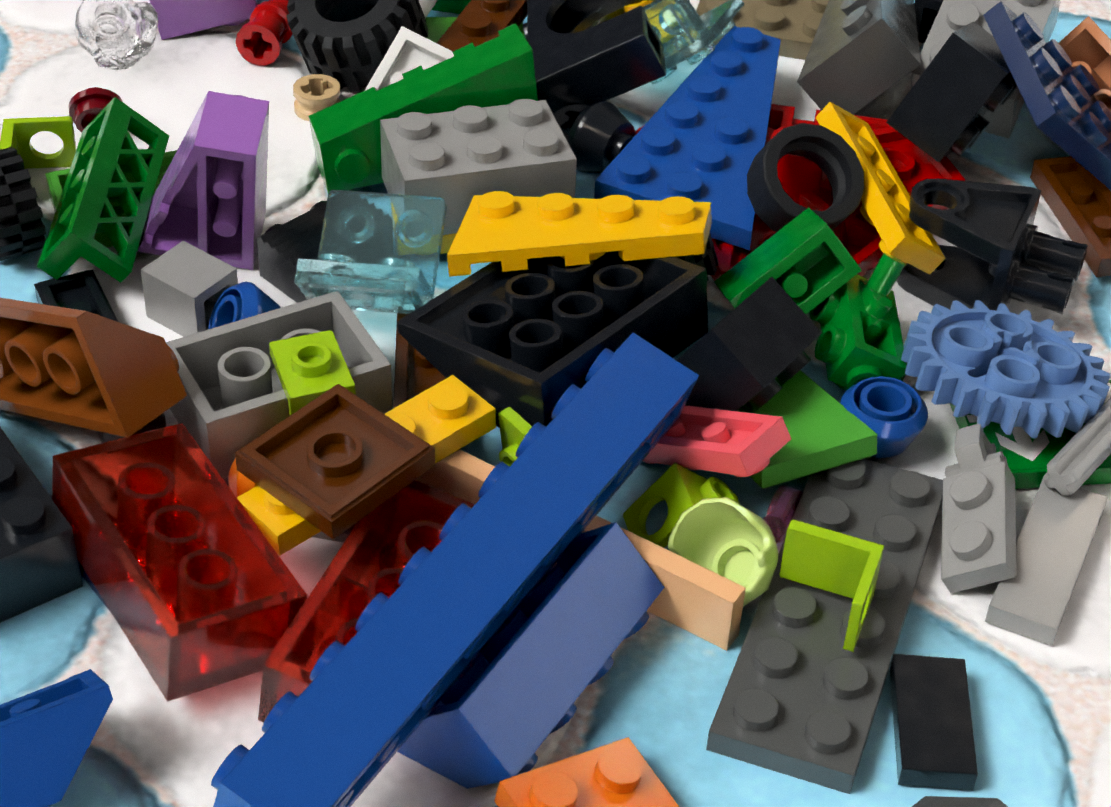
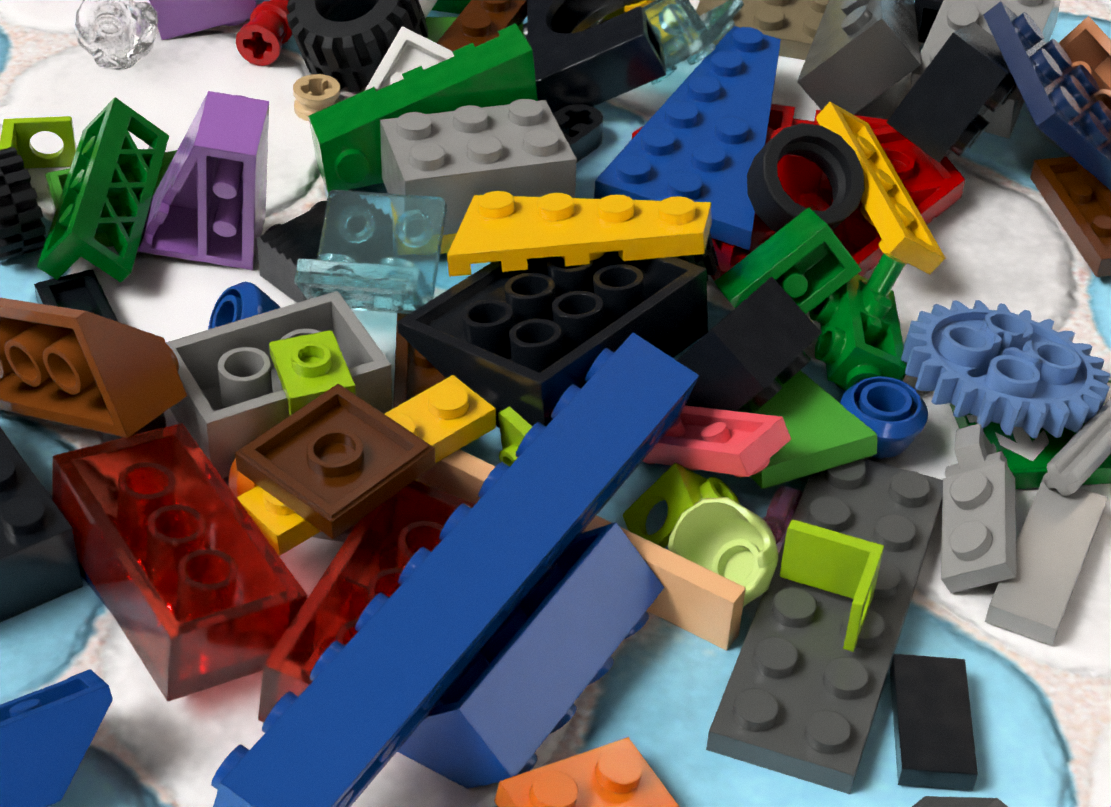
dark red plate [68,87,123,133] -> none
light grey brick [140,241,238,337] -> none
black cone [568,101,635,173] -> none
black piece [896,178,1088,315] -> none

